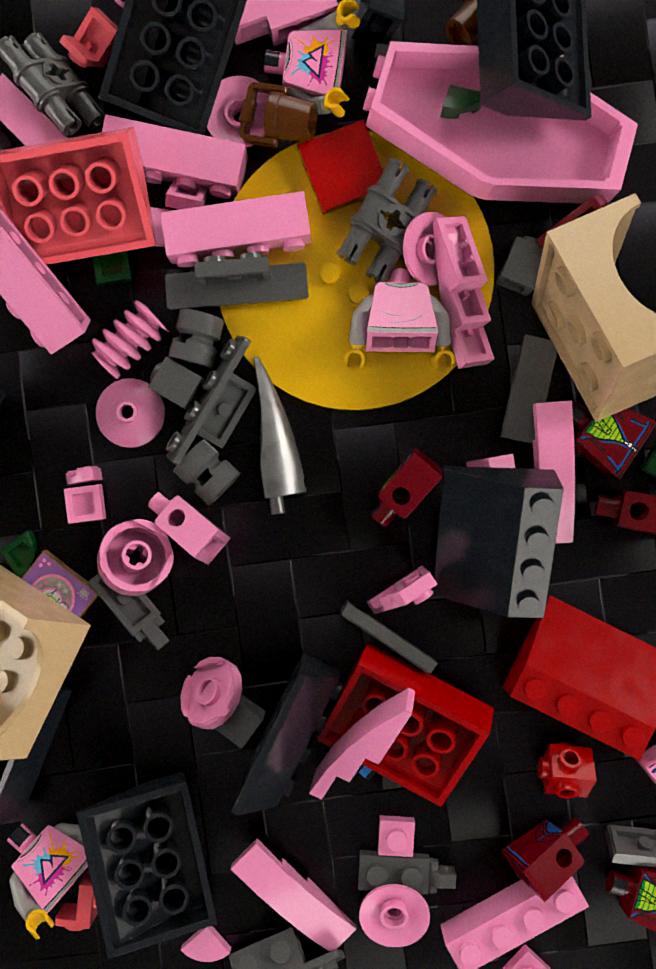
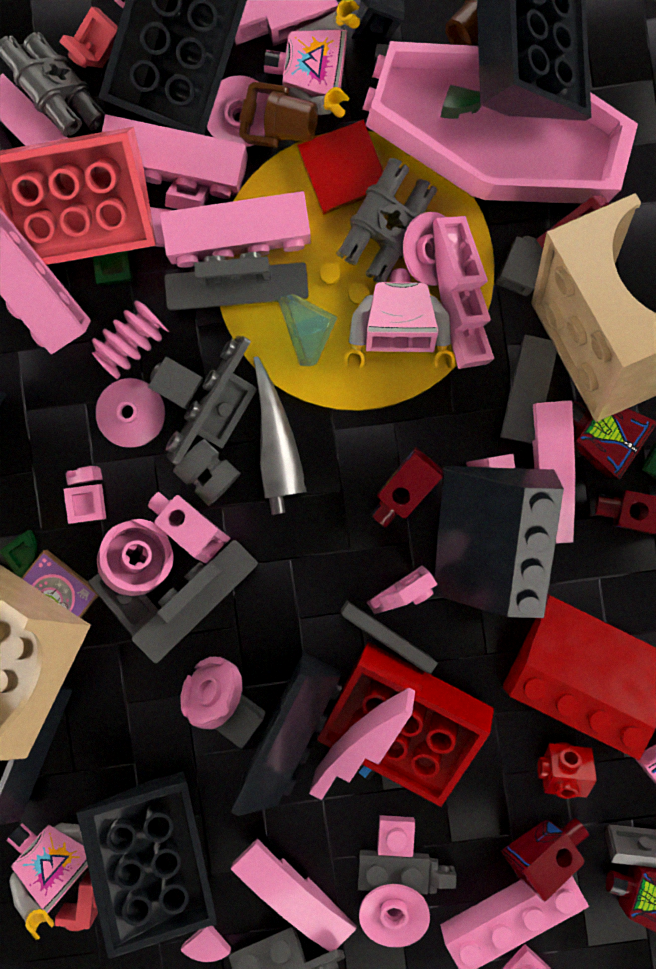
dark grey wheel [168,308,225,370] -> none
none -> dark grey bracket [132,540,258,663]
none -> clear light blue slope [278,294,338,366]

